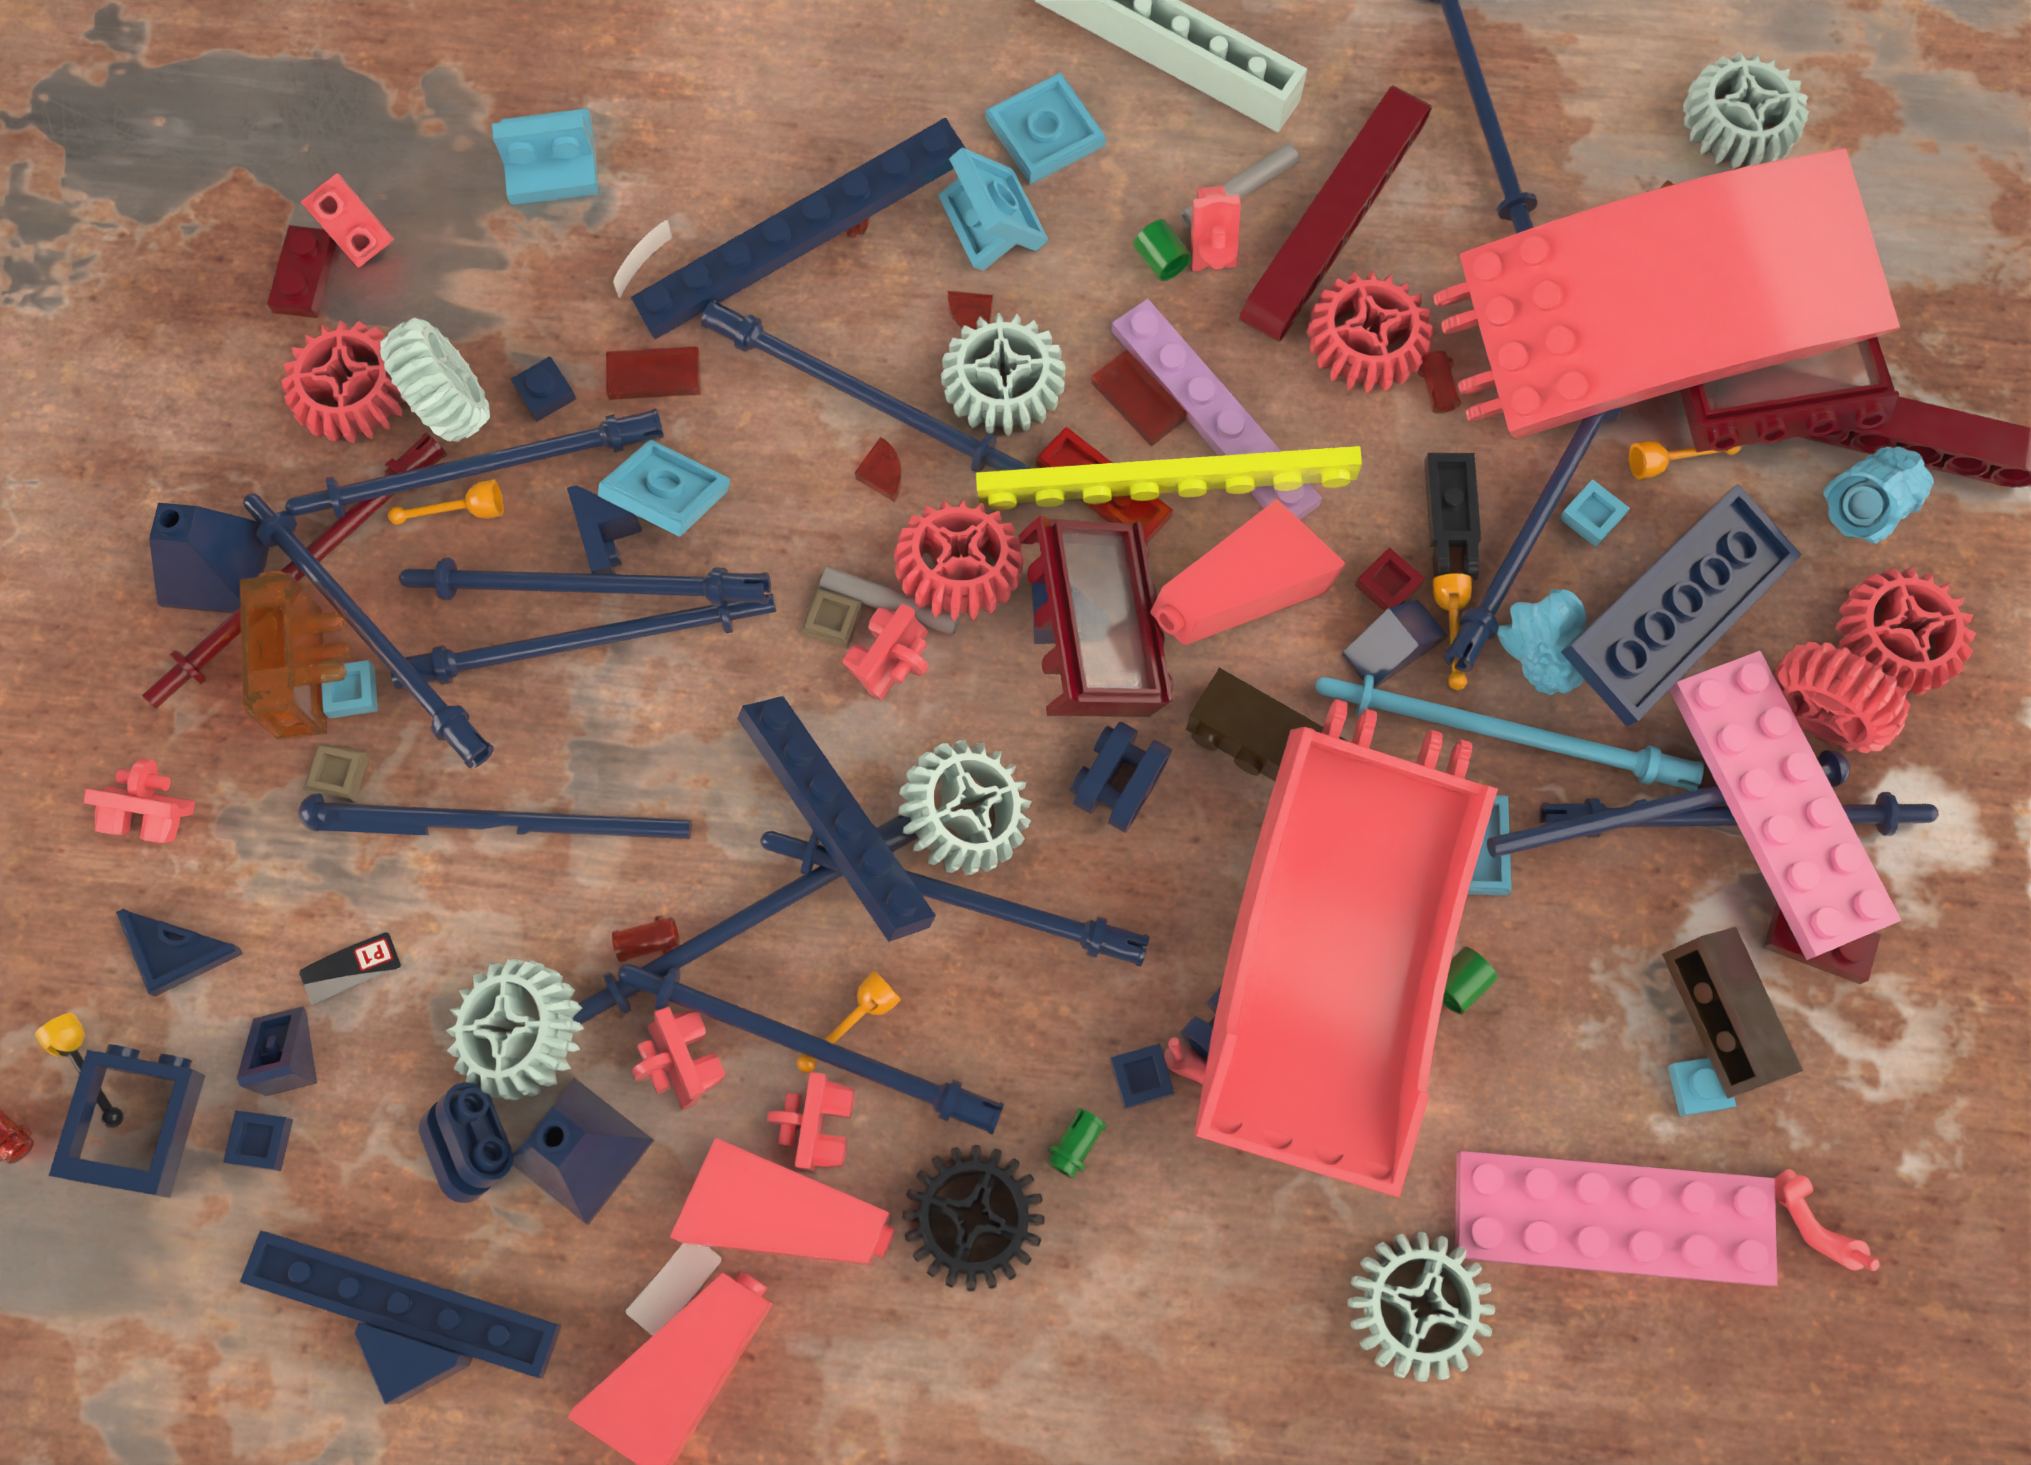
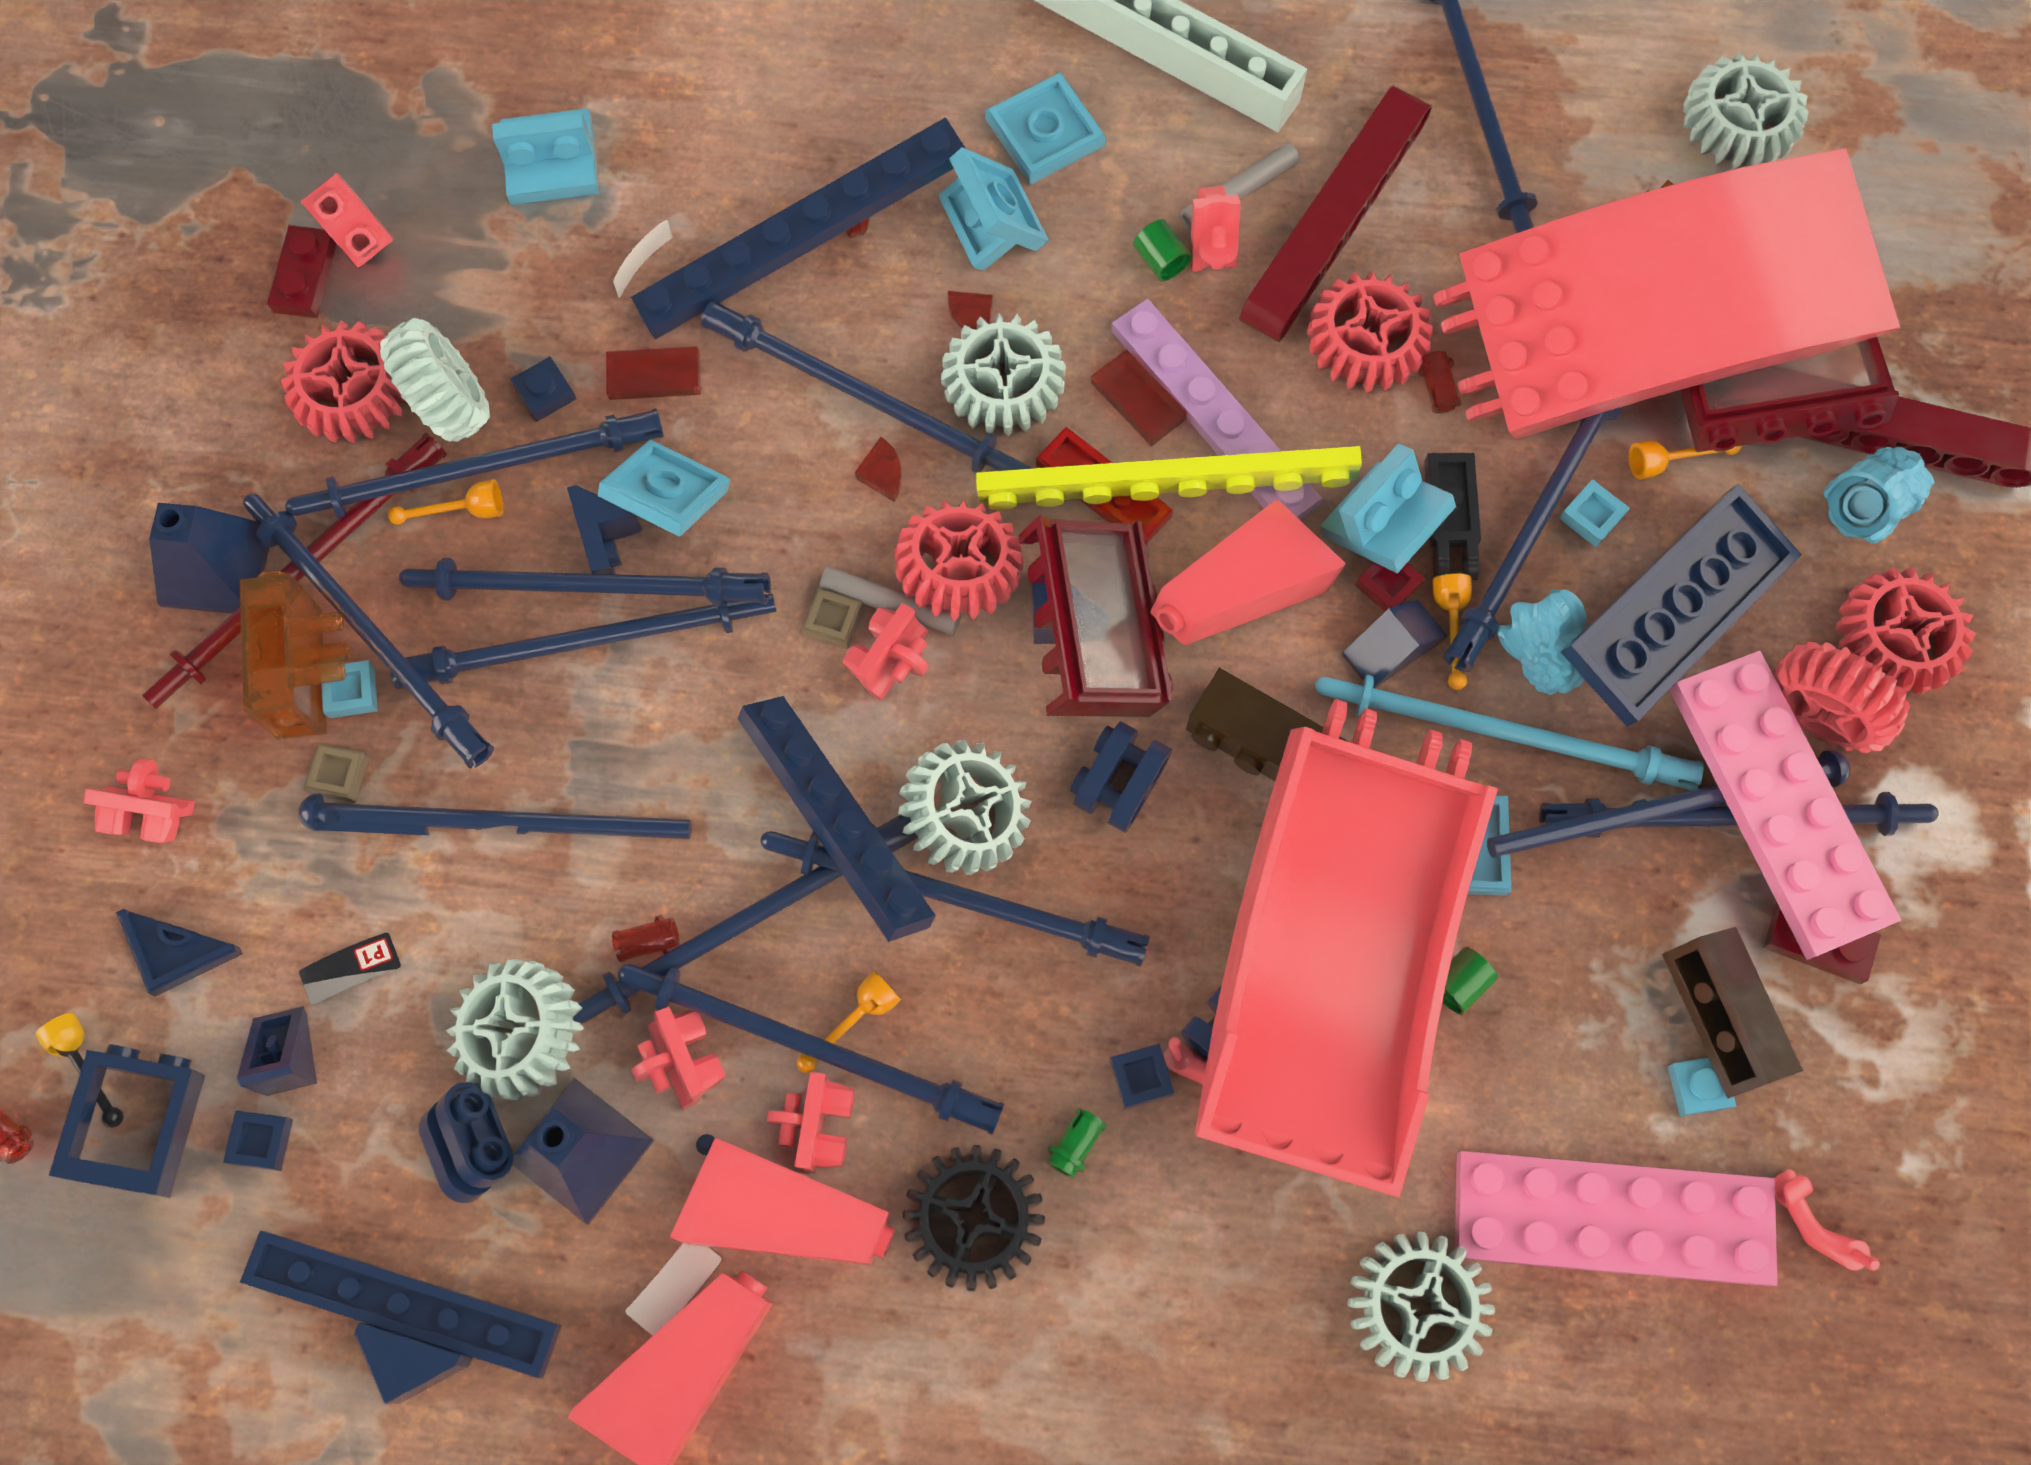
none -> dark blue piece [696,1134,715,1155]
none -> medium azure bracket [1320,443,1456,573]

